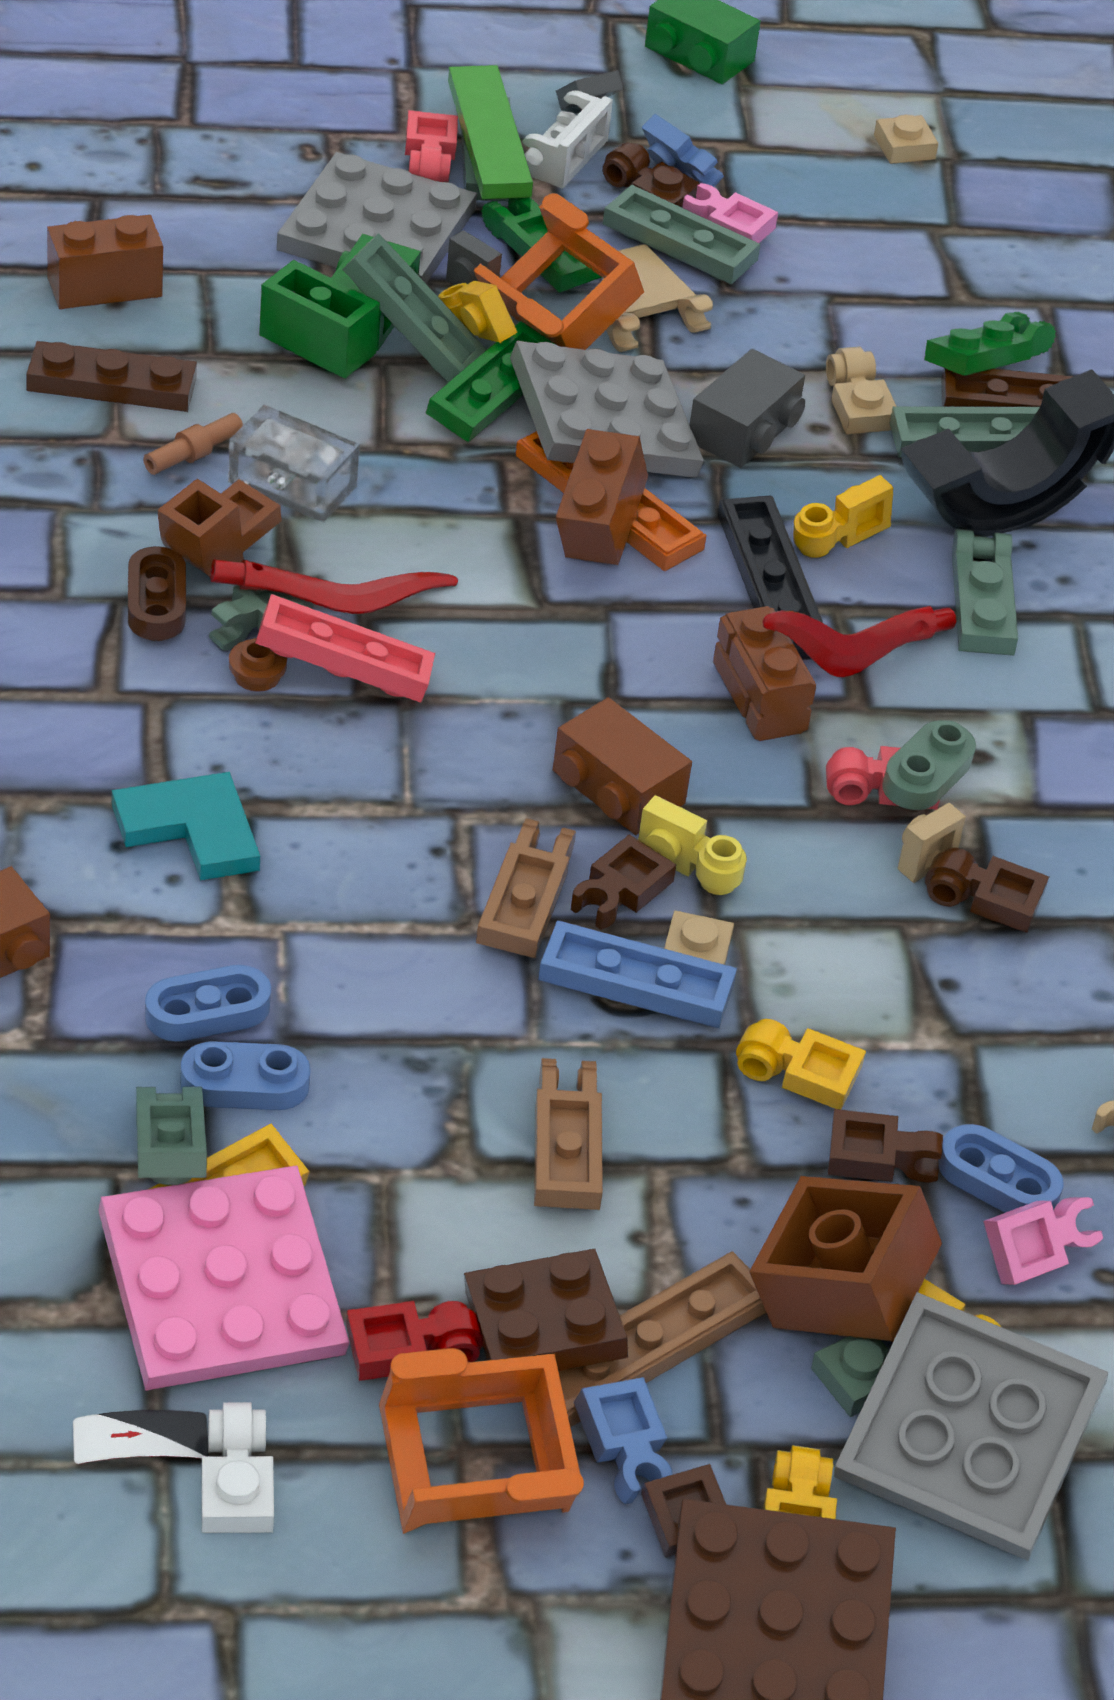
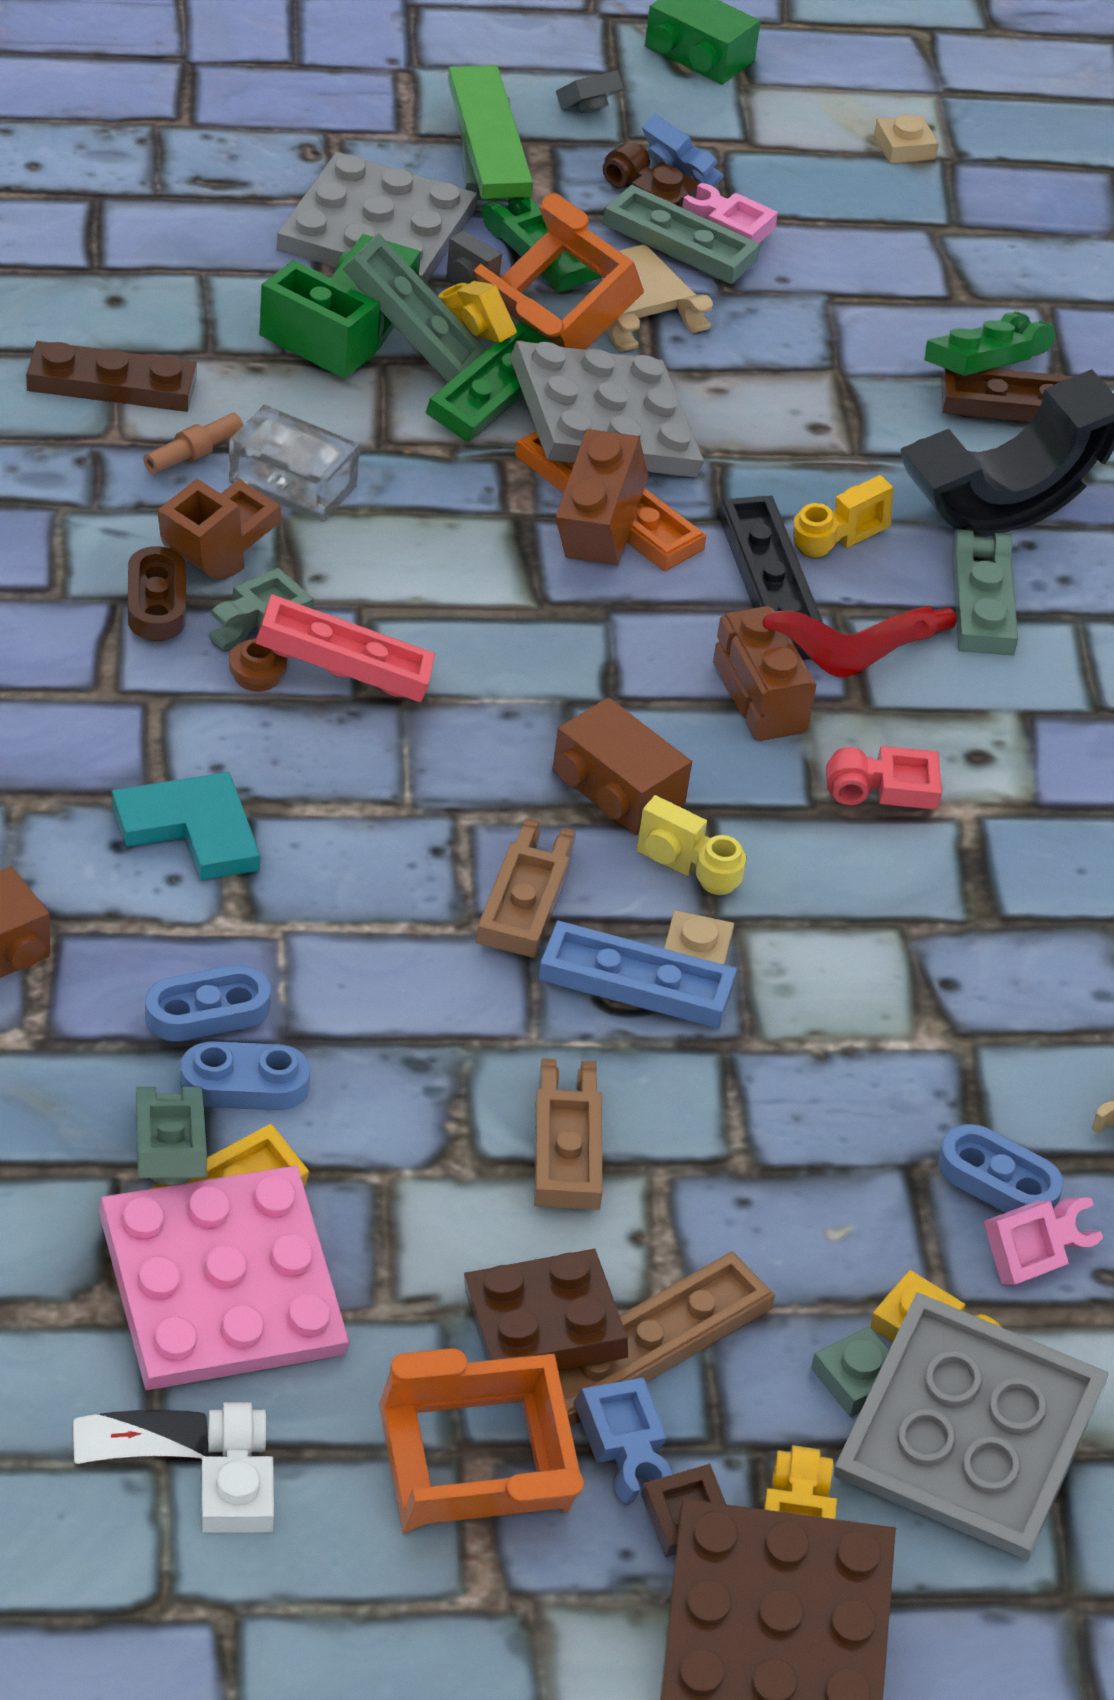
dark orange brick [47,214,163,309] -> none
red piece [210,559,458,614] -> none
red plate [346,1301,483,1381] -> none
coral plate [405,110,458,182] -> none
white hinge [522,91,613,189] -> none
reddish brown plate [570,834,676,930] -> none
dark grey brick [689,348,805,468] -> none
yellow plate [736,1019,866,1110] -> none
dark orange brick [749,1176,942,1341] -> none
tan plate [826,347,896,435] -> none
reddish brown plate [828,1109,943,1182] -> none
sand green plate [882,720,976,810] -> none
sand green plate [890,406,1040,457] -> none
tan plate [897,803,966,883] -> none
reddish brown plate [925,848,1050,933] -> none

